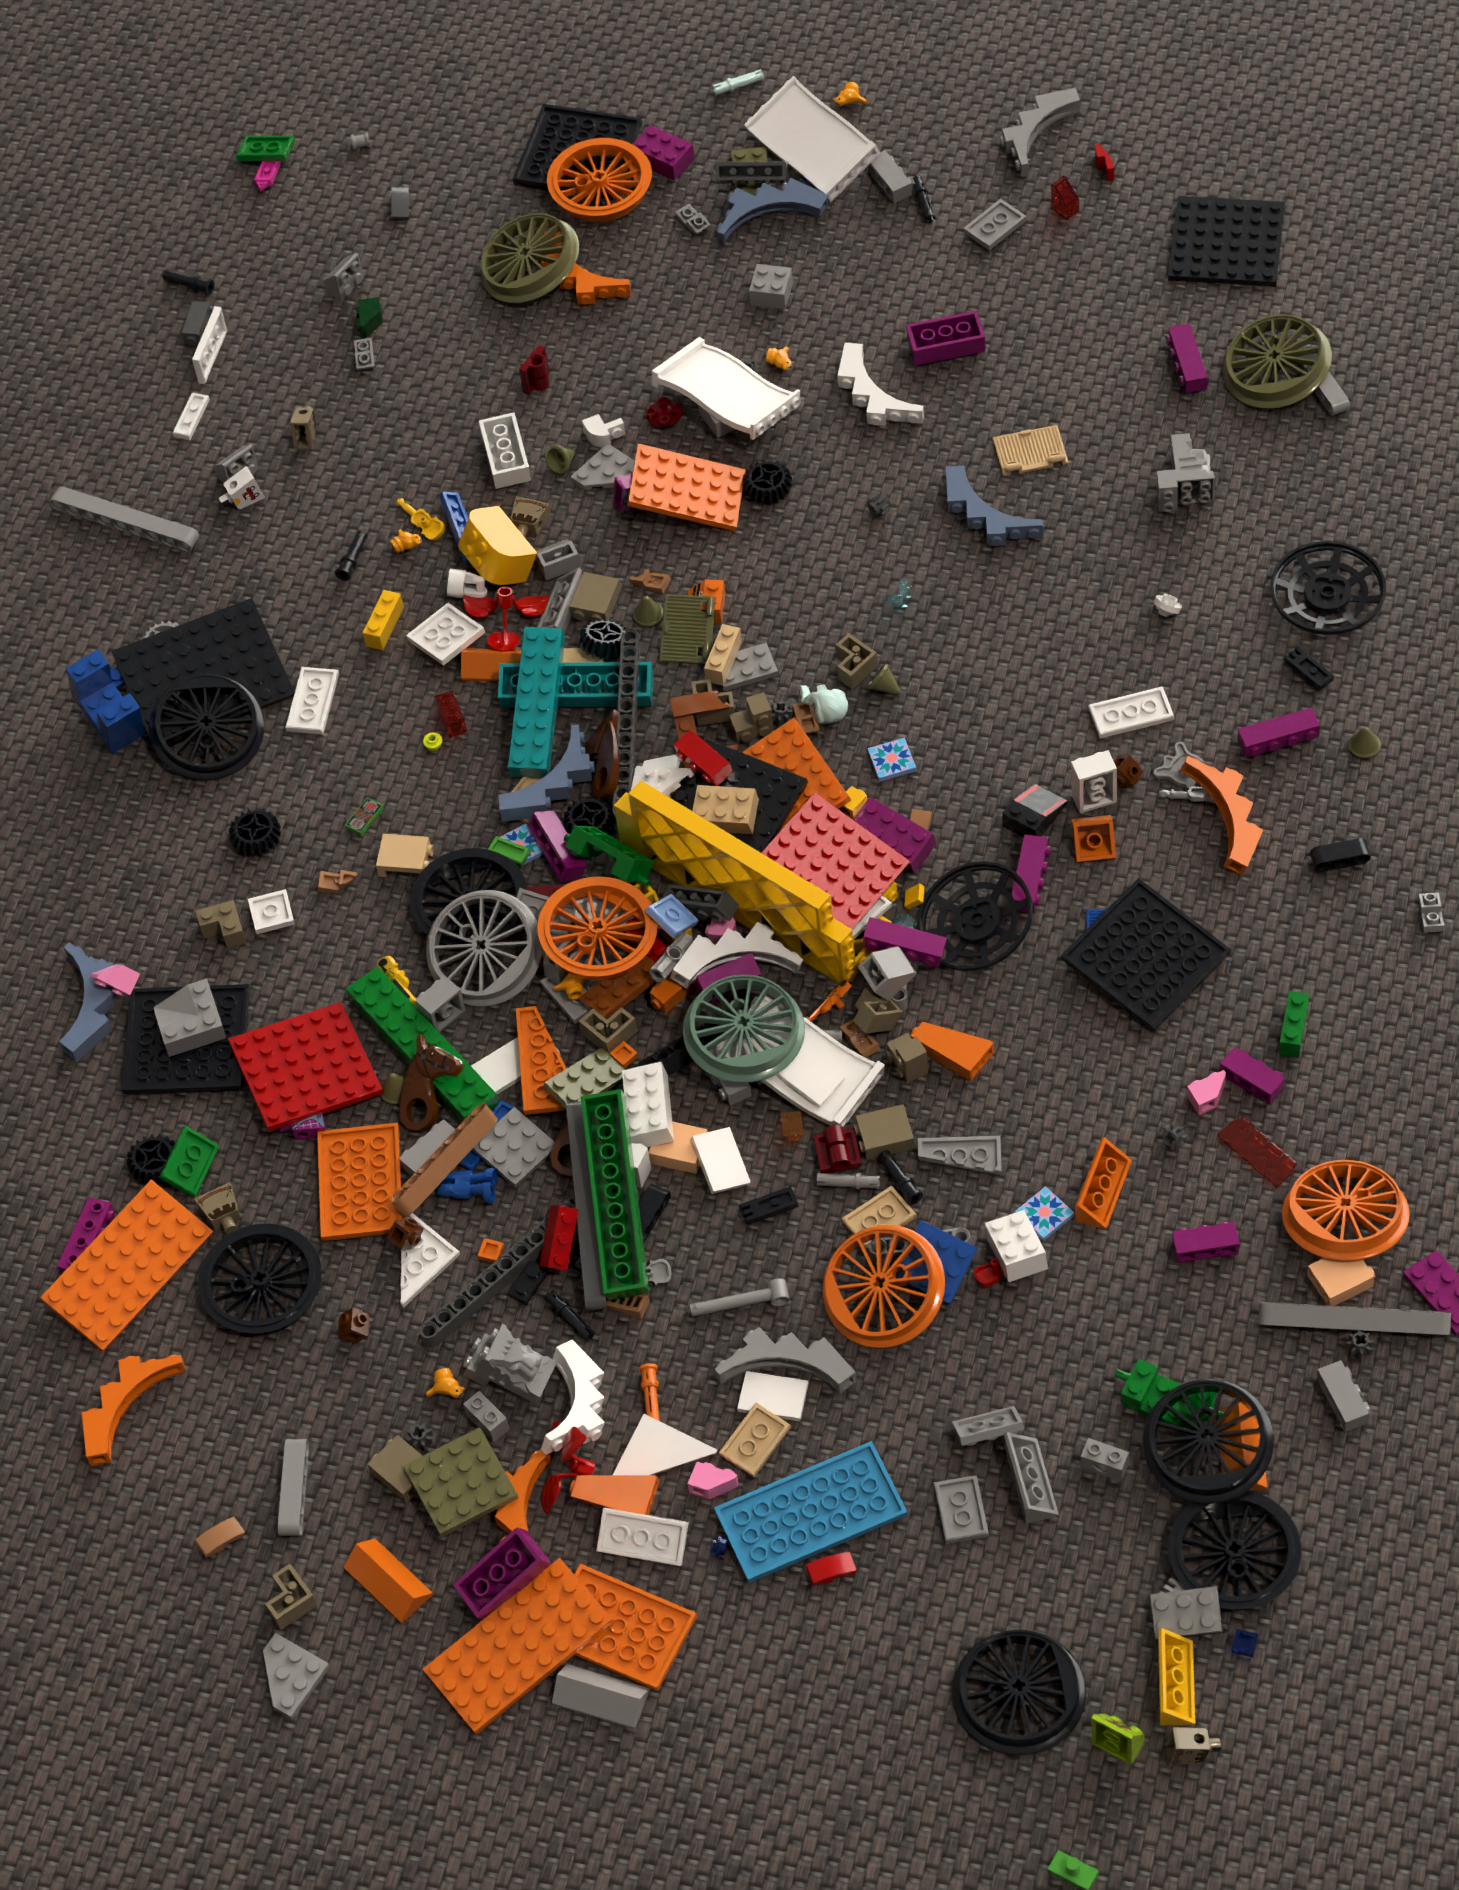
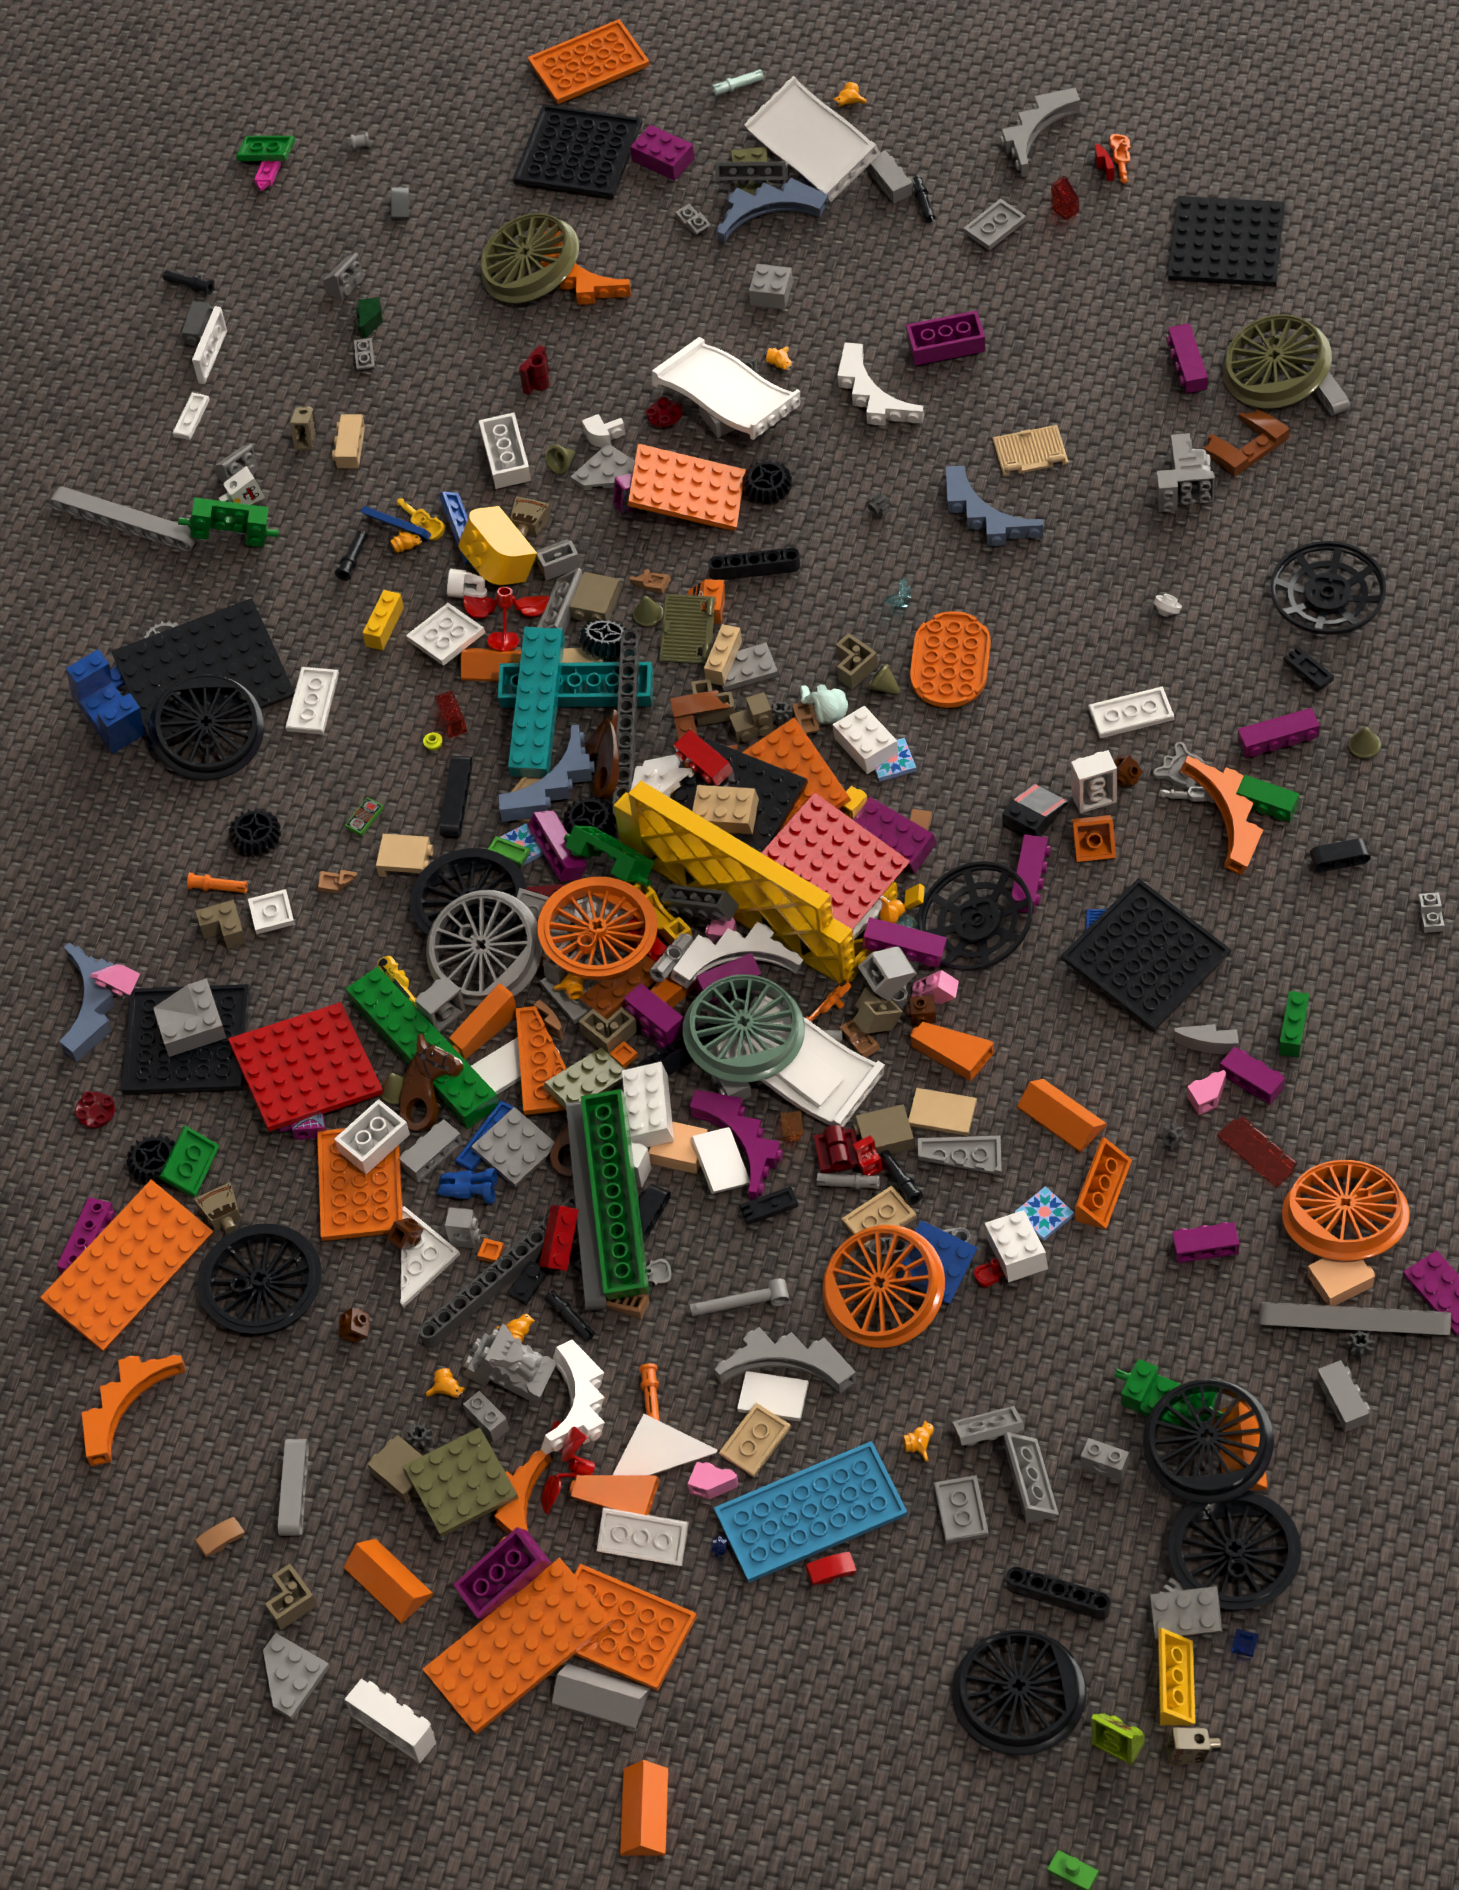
medium nougat beam [391,1103,498,1217] -> none
orange piece [547,138,652,222] -> none
light blue tile [645,894,699,938] -> none
dark tan brick [885,1033,928,1084] -> none
none -> dark red dish [75,1091,116,1128]
none -> green brick [178,497,279,547]
none -> orange pin [187,872,248,894]
none -> tan brick [332,414,365,468]
none -> white brick [334,1099,410,1174]
none -> white brick [345,1679,436,1764]
none -> blue tile [361,506,432,540]
none -> black beam [440,756,472,837]
none -> light grey brick [445,1208,481,1248]
none -> orange slope [449,983,516,1060]
none -> light orange animal [496,1314,535,1343]
none -> orange plate [528,19,650,105]
none -> medium nougat slope [534,1000,564,1041]
none -> orange slope [620,1760,669,1856]
none -> magenta brick [624,983,684,1049]
none -> magenta arch [690,1090,783,1201]
none -> black beam [708,548,801,580]
none -> white brick [833,706,899,774]
none -> red slope [853,1135,883,1176]
none -> light orange animal [880,898,905,924]
none -> light orange animal [903,1421,934,1462]
none -> reddish brown brick [906,995,936,1025]
none -> tan tile [908,1088,977,1136]
none -> orange plate [910,611,991,708]
none -> bright pink slope [911,970,959,1004]
none -> black beam [1006,1566,1110,1620]
none -> orange slope [1017,1079,1107,1153]
none -> orange piece [1109,134,1131,184]
none -> light grey slope [1174,1024,1239,1054]
none -> dark orange wedge [1203,409,1290,477]
none -> green brick [1236,775,1300,823]

